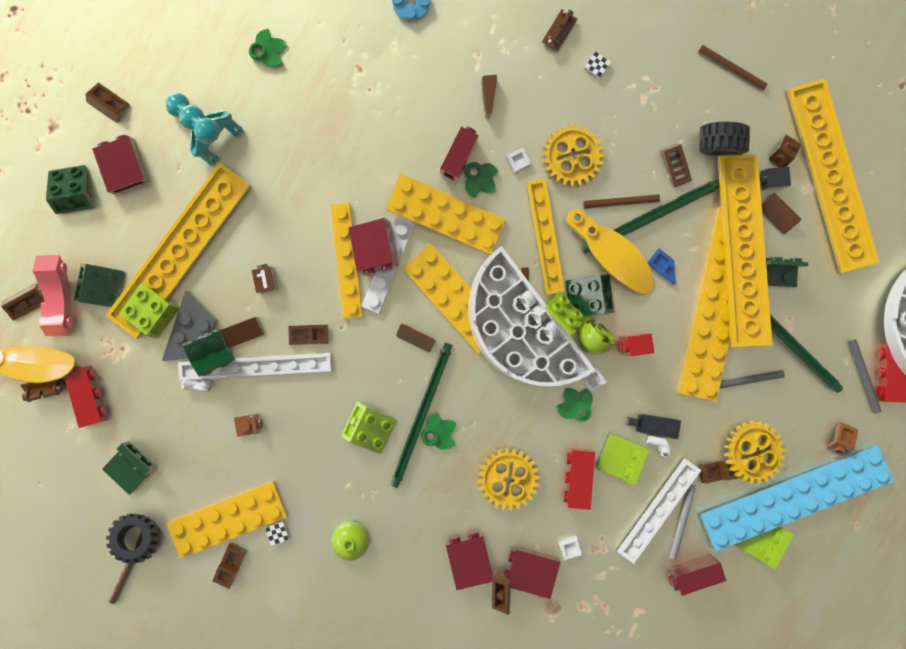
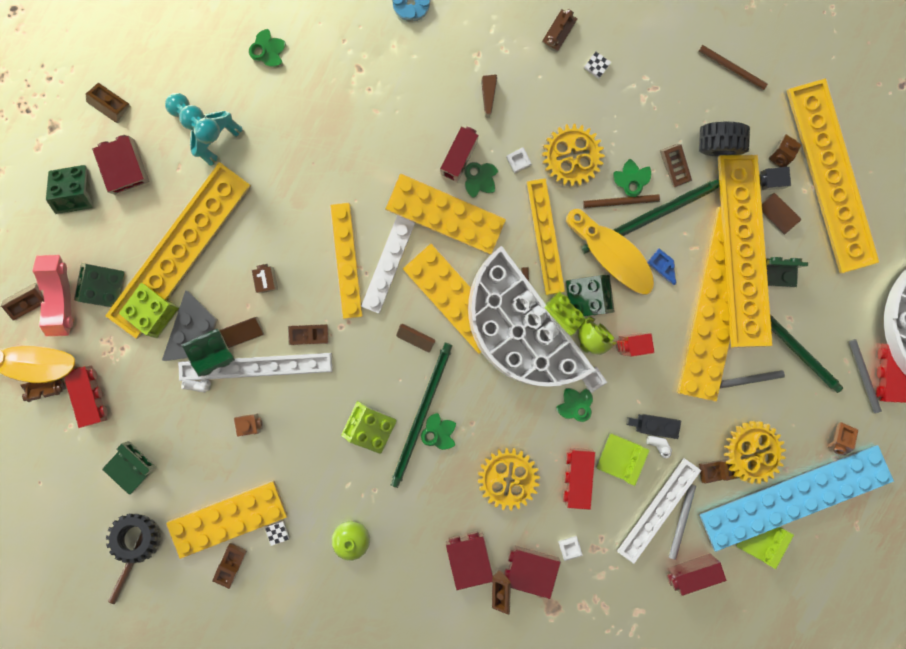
dark red brick [348,218,399,276] -> none
none -> green plate [613,159,651,197]

